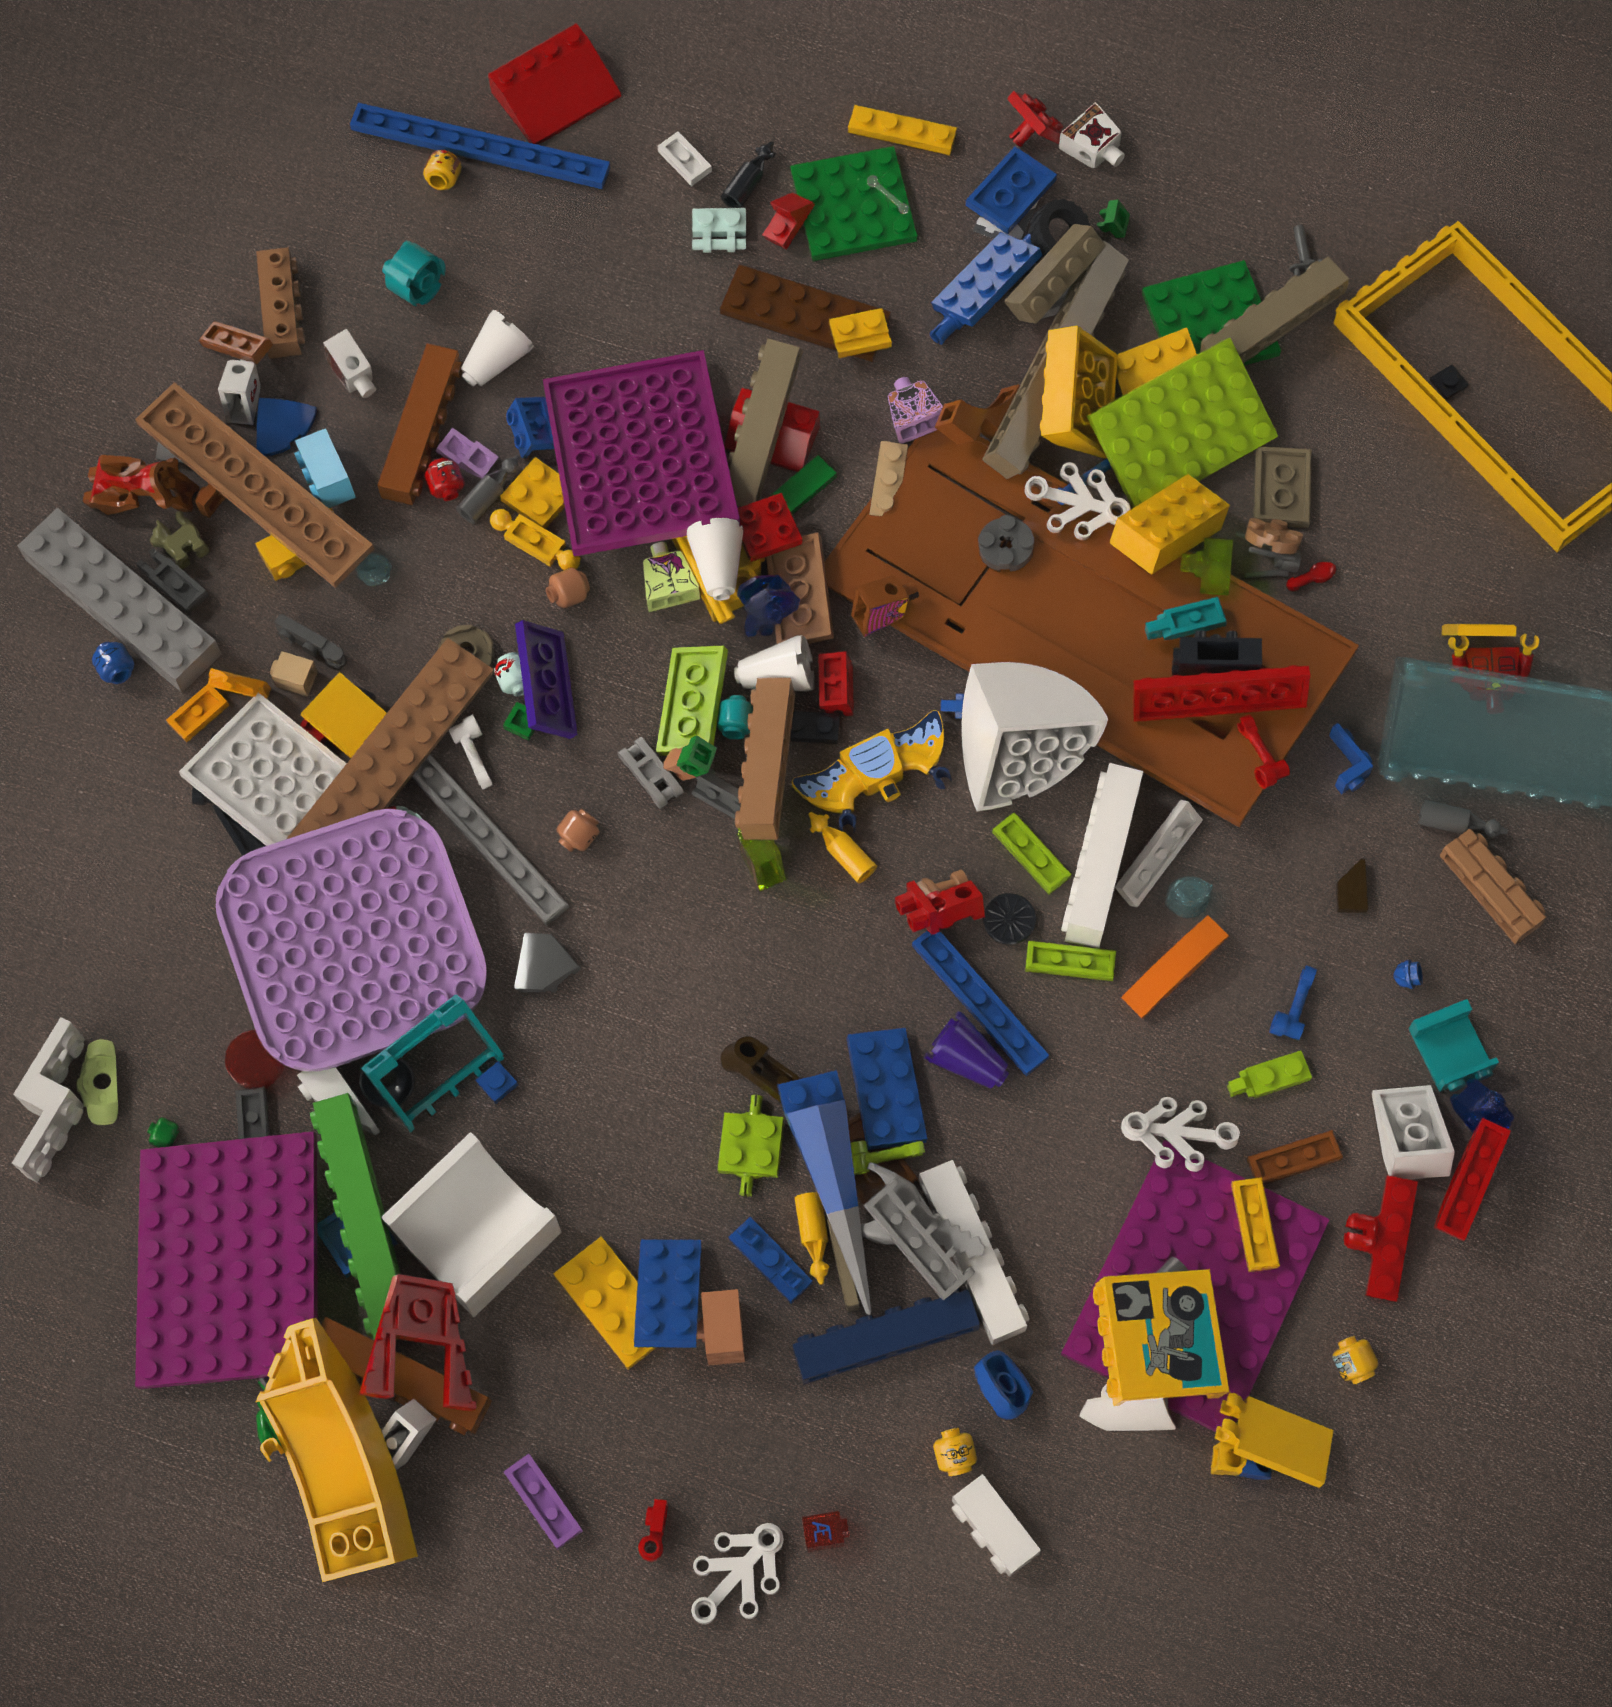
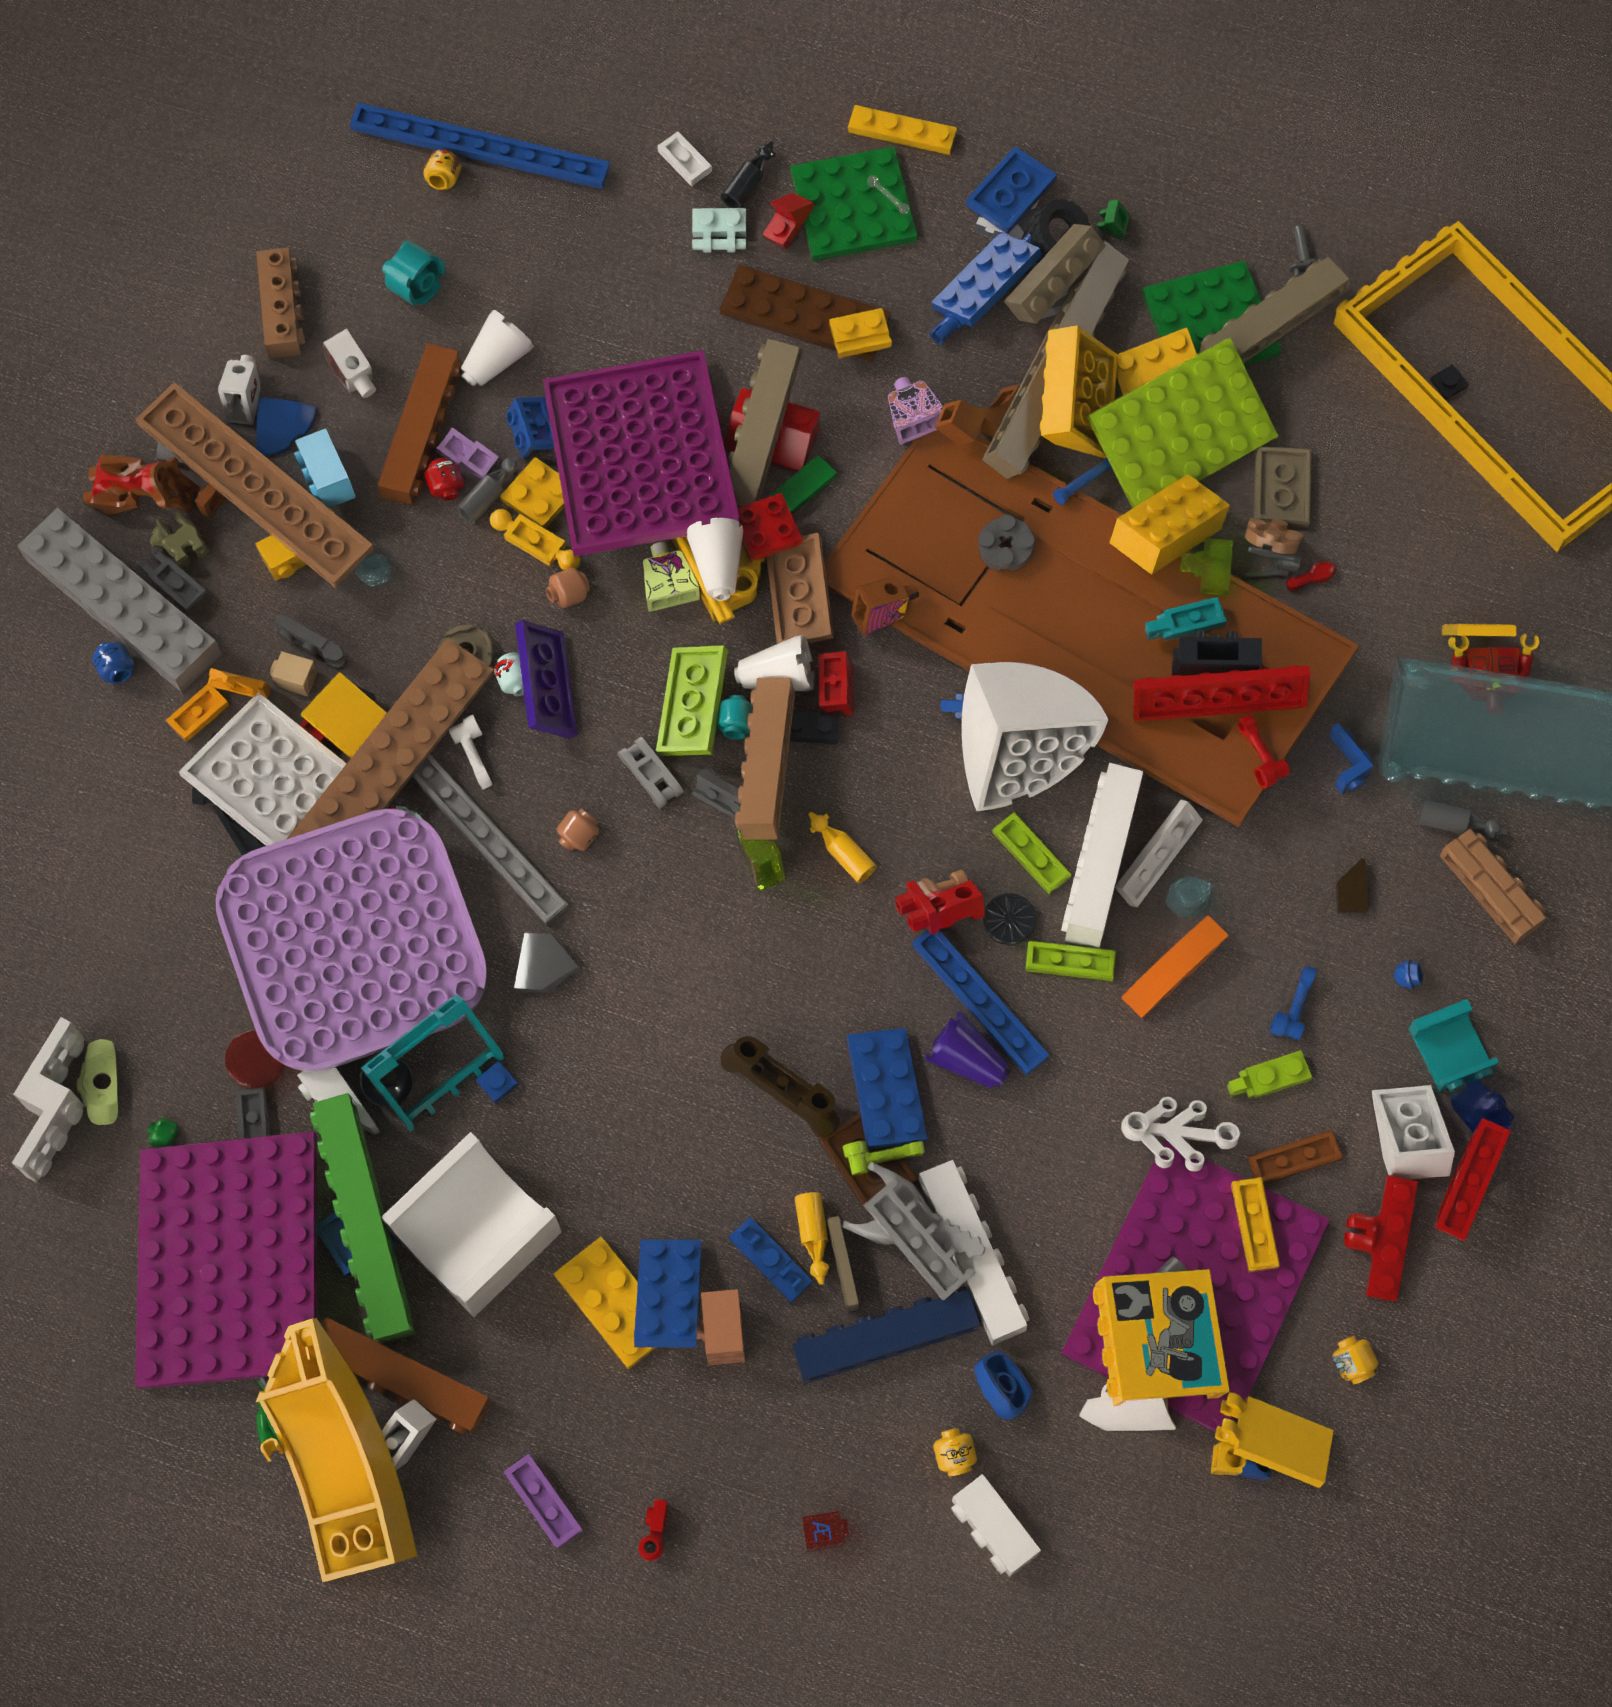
dark orange tile [198,321,273,364] -> none
red wing [360,1274,476,1411] -> none
red slope [488,23,622,145] -> none
green plate [503,702,535,741] -> none
green leg [663,735,717,781] -> none
white plant [691,1523,784,1624] -> none
lime plate [718,1095,785,1197] -> none
clear blue hinge [737,575,800,637] -> none
blue plate [777,1070,871,1315] -> none
torso [792,710,952,833] -> none
tan plate [869,441,908,516] -> none
red plate [1007,91,1063,147] -> none
white plant [1025,462,1131,540] -> none
white torso [1059,103,1125,168] -> none

